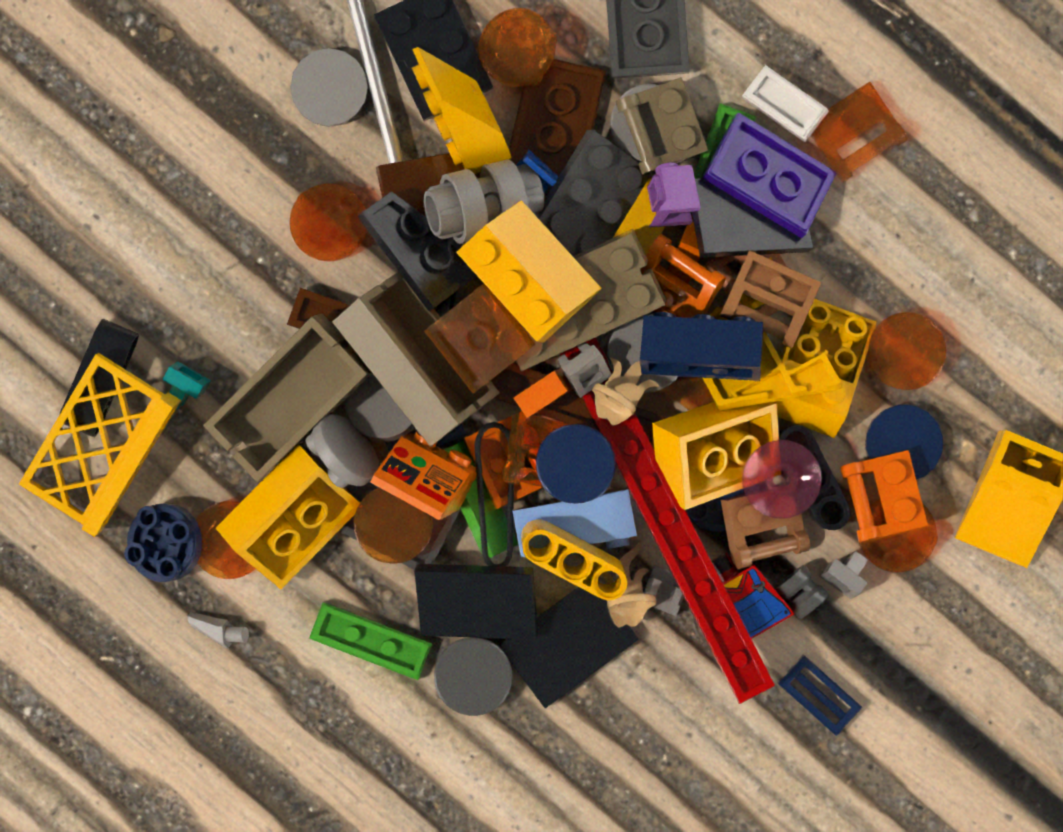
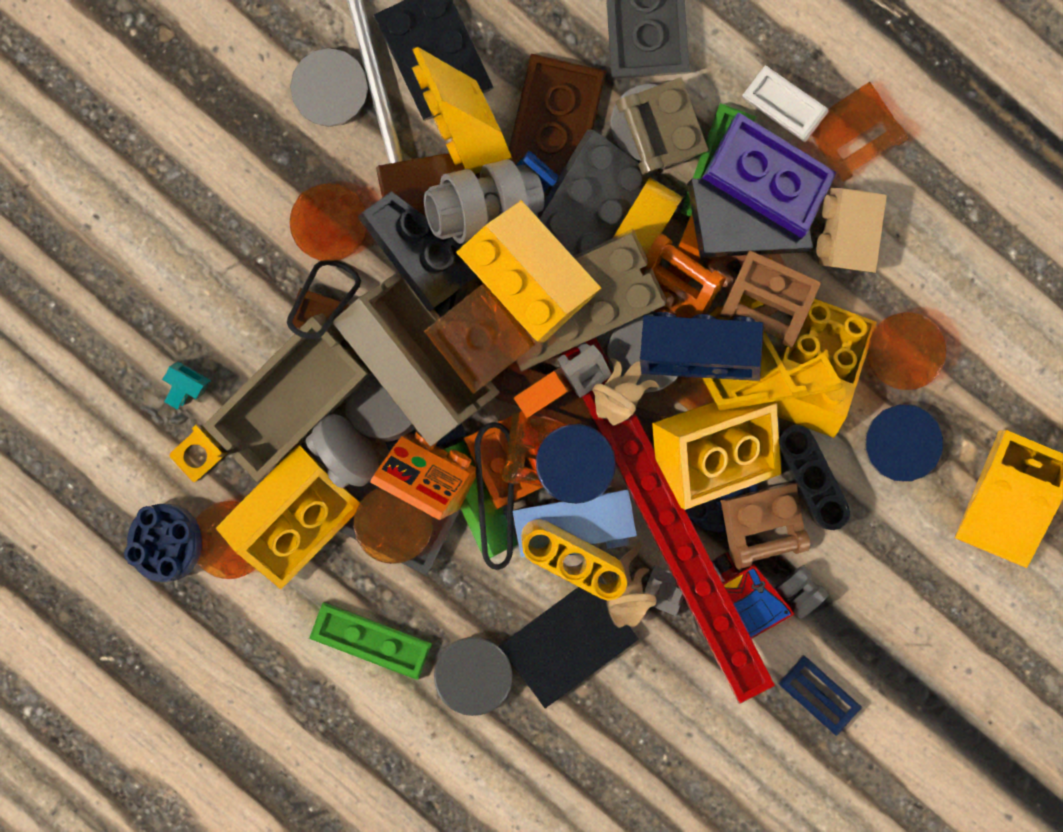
yellow fence [19,353,181,537] -> none
black beam [59,319,139,438] -> none
light grey bar [187,612,249,649] -> none
black tile [414,564,538,640] -> none
clear orange tile [478,8,557,87] -> none
medium lavender window [647,162,701,227] -> none
clear pink dish [742,440,821,519] -> none
light grey tile [819,551,868,599] -> none
orange plate [840,450,928,543] -> none
clear orange tile [858,498,938,573] -> none
none -> yellow bracket [169,424,228,482]
none -> black piece [287,260,361,339]
none -> tan brick [816,188,887,273]

